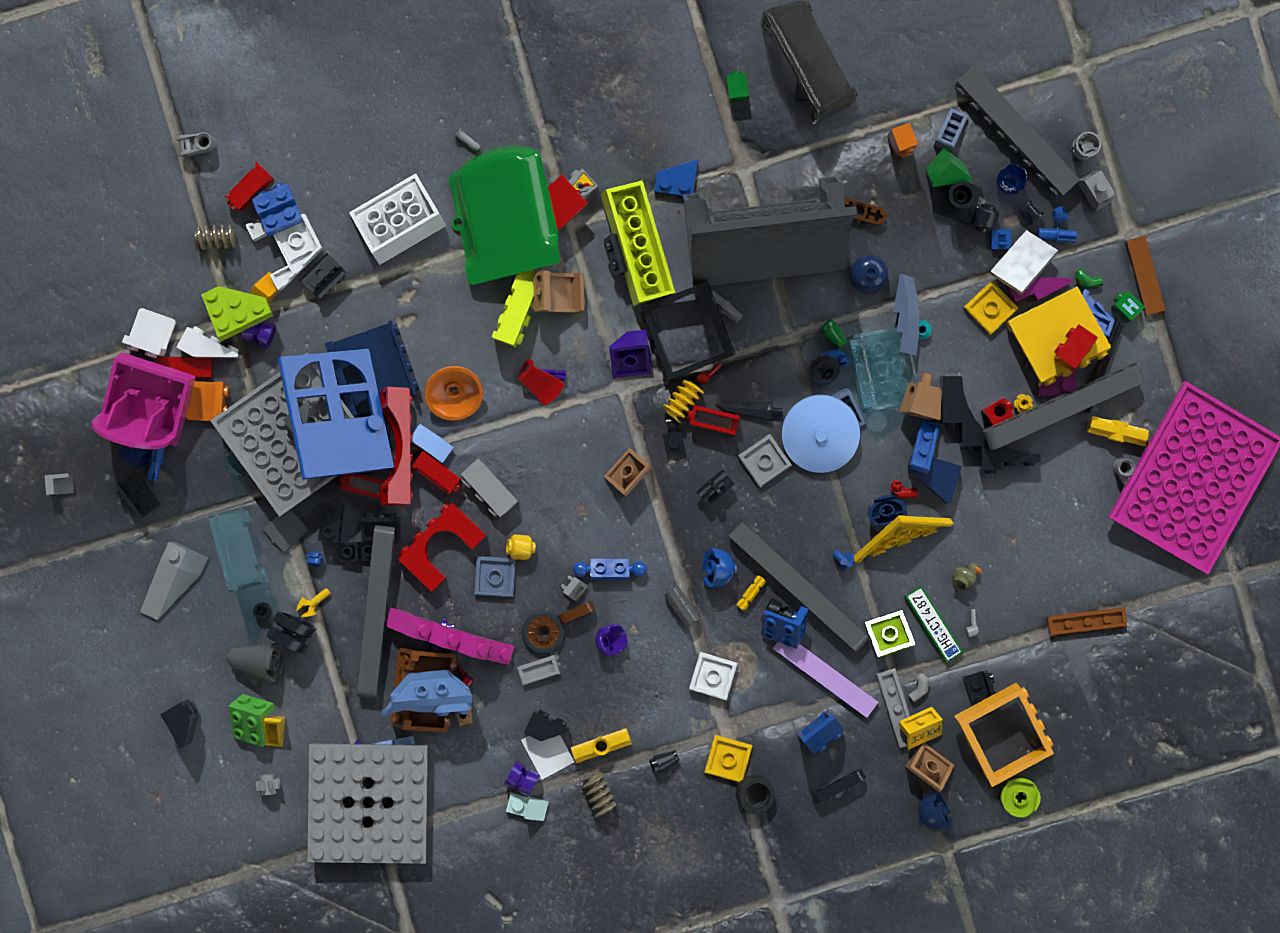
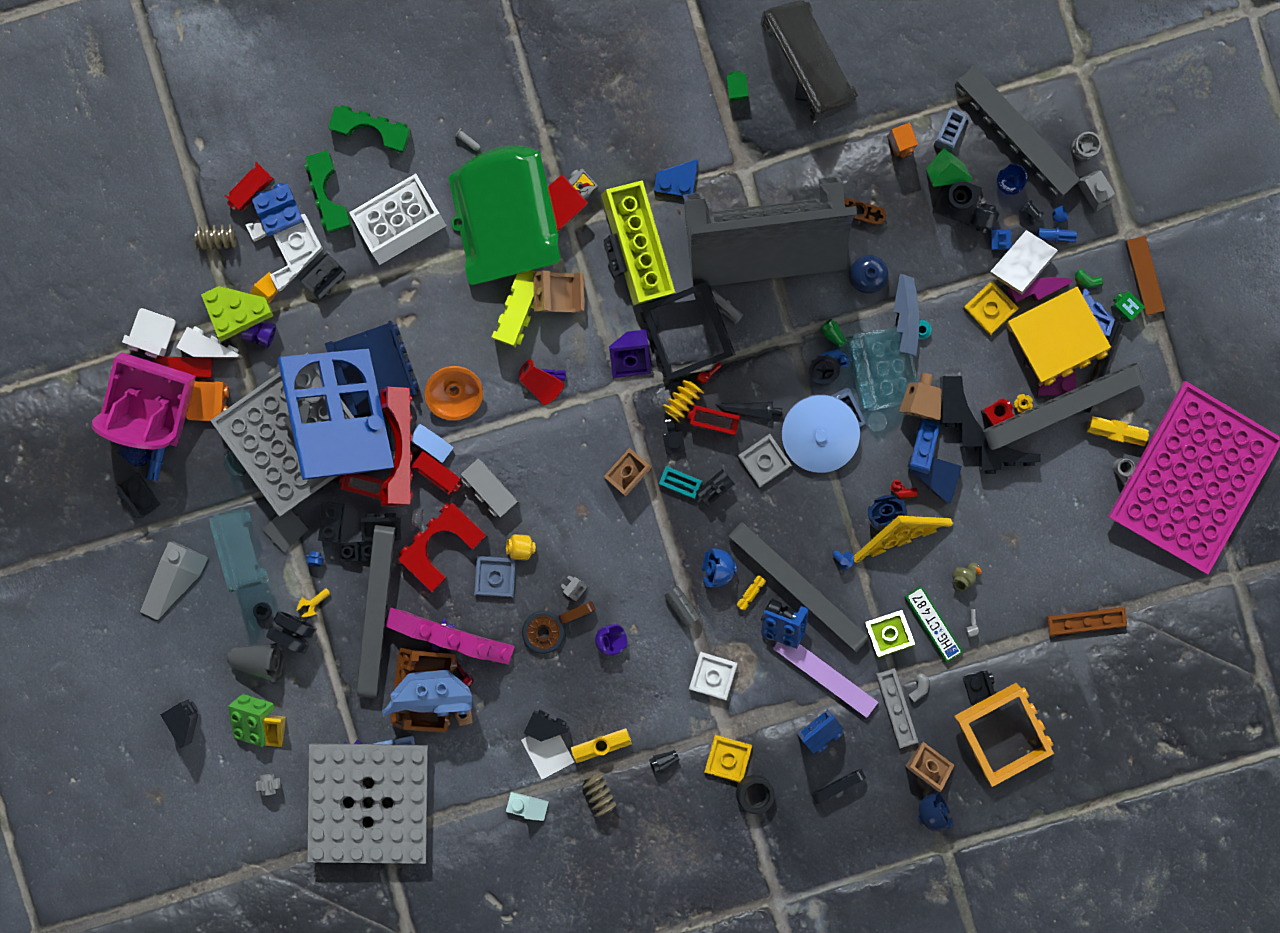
light grey panel [45,473,74,495] -> none
light grey piece [176,132,216,157] -> none
dark purple wheel [504,762,540,797] -> none
light grey tile [517,655,560,686] -> none
blue plate [573,559,647,580] -> none
yellow panel [899,707,943,749] -> none
lime plate [1000,777,1041,817] -> none
red brick [1054,324,1098,373] -> none
none -> green arch [304,150,352,233]
none -> green arch [328,105,411,154]
none -> teal tile [659,466,702,499]

